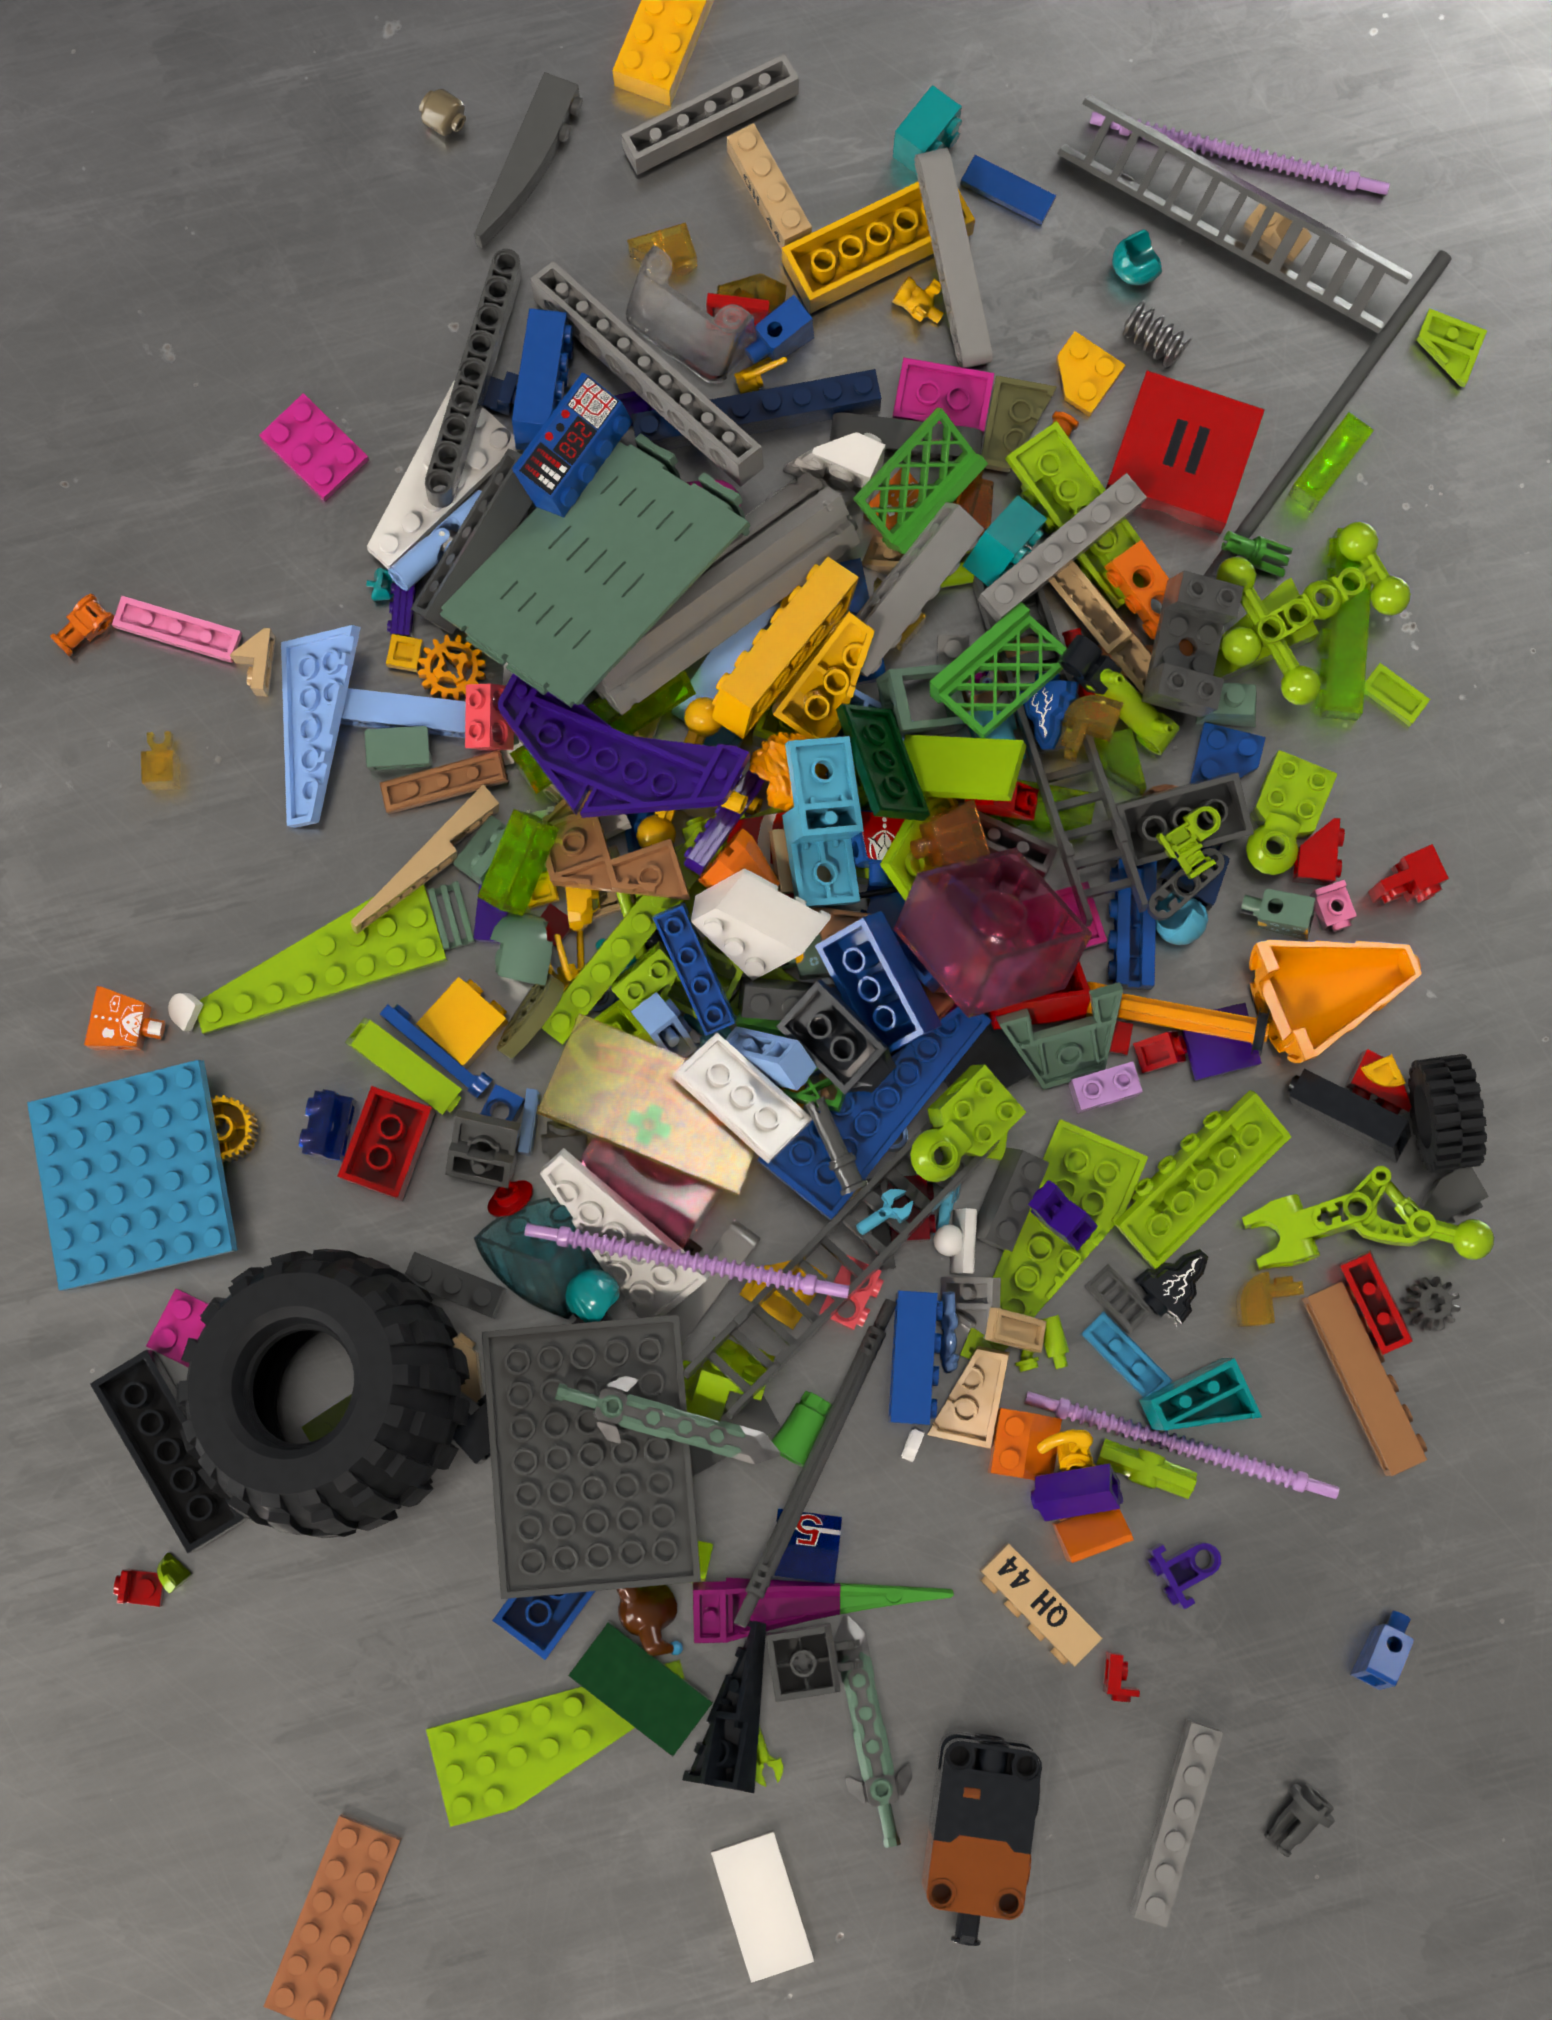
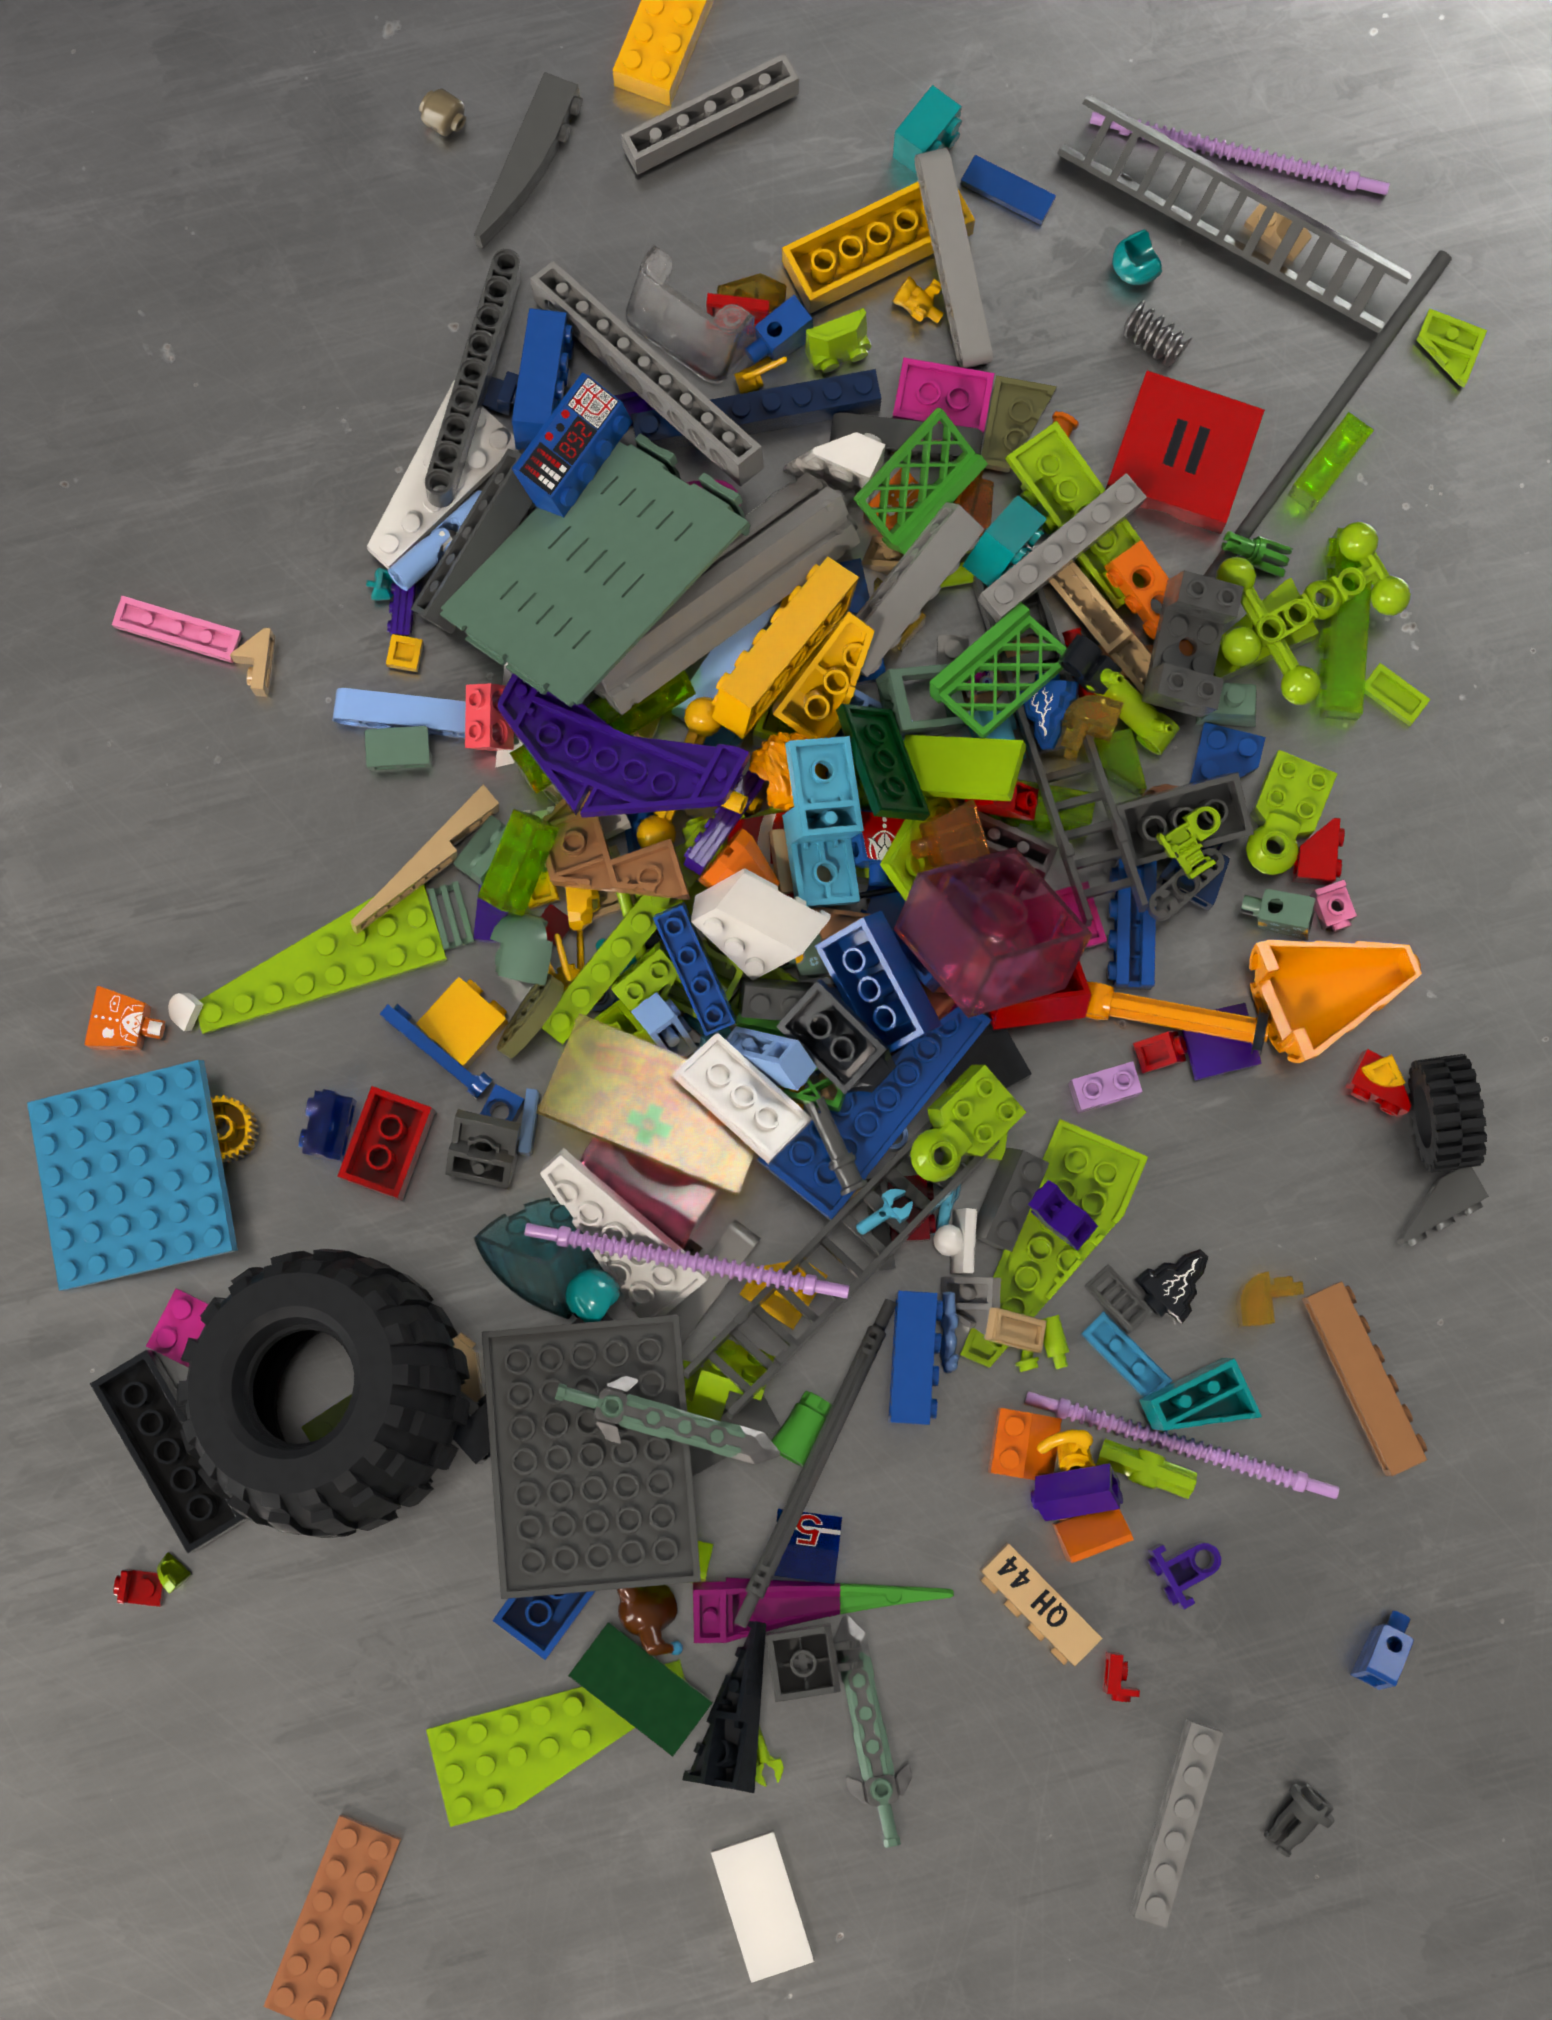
orange connector [50,594,115,657] -> none
clear yellow brick [141,731,181,790] -> none
dark pink plate [259,393,369,502] -> none
light blue wing [281,625,361,828] -> none
lime slope [345,1017,462,1115] -> none
medium nougat tile [380,750,509,814] -> none
dark grey brick [405,1252,507,1319] -> none
light orange gear [418,634,486,701] -> none
red piece [487,1180,534,1217] -> none
dark grey brick [541,1115,589,1163] -> none
clear yellow slope [627,222,697,276] -> none
tan brick [727,123,812,250] -> none
coral brick [819,1255,884,1331] -> none
white tile [901,1427,925,1462] -> none
piece [922,1732,1042,1946] -> none
tan wing [927,1346,1010,1449] -> none
sand green wing [996,982,1123,1089] -> none
yellow plate [1056,331,1126,417] -> none
red tile [1109,1021,1133,1056] -> none
lime plate [1114,1090,1292,1269] -> none
medium azure hair [1156,893,1208,945] -> none
lime piece [1242,1166,1494,1270] -> none
black slope [1288,1068,1412,1163] -> none
red brick [1340,1250,1413,1355] -> none
red brick [1368,844,1449,904] -> none
dark grey gear [1404,1276,1461,1331] -> none
none -> lime slope [805,308,872,373]

